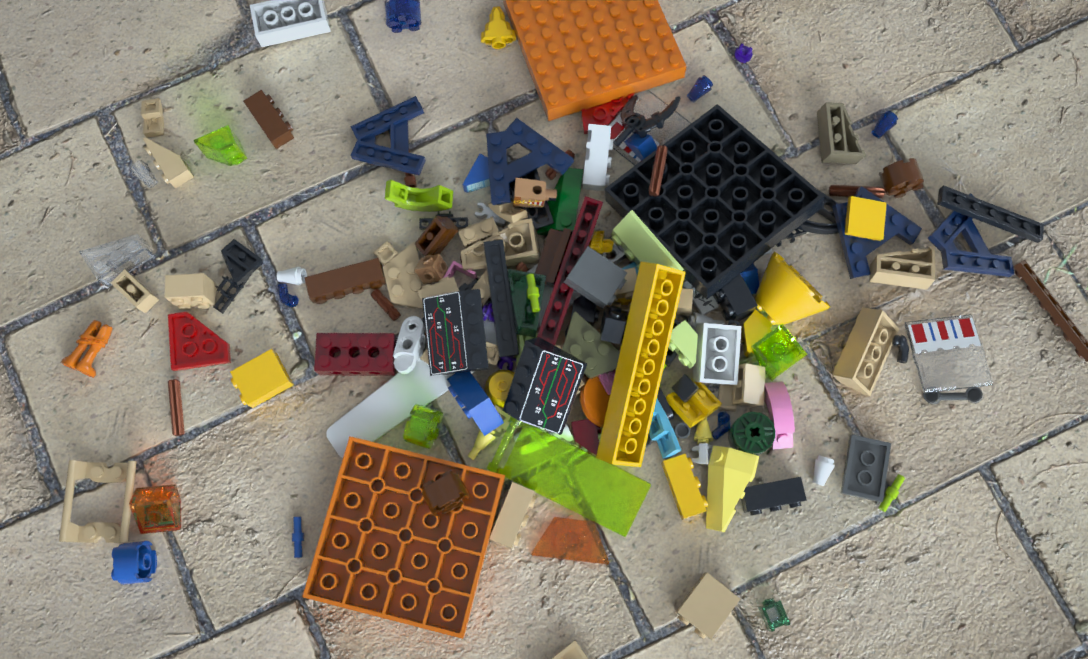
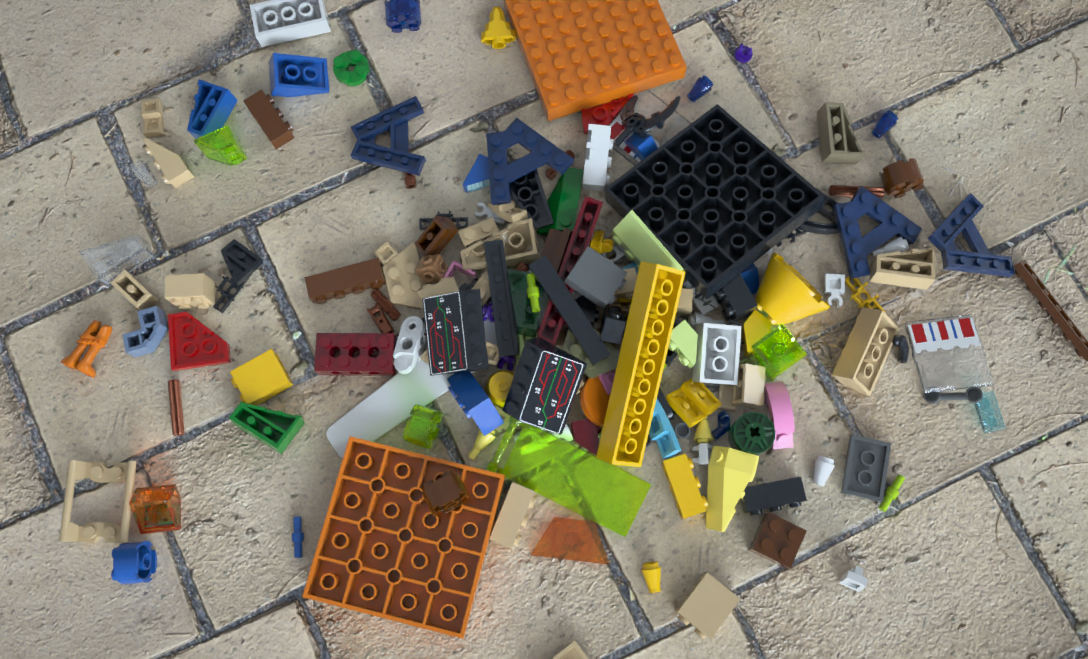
white cone [277,267,307,285] -> none
clear blue arm [278,284,299,307] -> none
lime arch [385,180,453,212] -> none
medium nougat torso [513,178,557,207] -> none
copper axle [649,145,667,196] -> none
black tile [672,374,700,402] -> none
clear green window [758,598,791,632] -> none
yellow tile [845,196,887,241] -> none
black plate [937,185,1044,243] -> none
none -> sand blue brick [122,306,169,358]
none -> blue wedge [187,79,238,146]
none -> green wedge [229,402,305,455]
none -> blue slope [269,53,329,97]
none -> green plate [333,50,370,86]
none -> copper bar [367,303,395,333]
none -> black tile [528,255,610,366]
none -> yellow cone [641,561,661,593]
none -> reddish brown brick [749,512,807,569]
none -> white plate [824,274,845,308]
none -> white tile [839,565,868,592]
none -> yellow piece [845,277,885,312]
none -> white cone [871,236,909,257]
none -> clear light blue plate [974,391,1006,434]

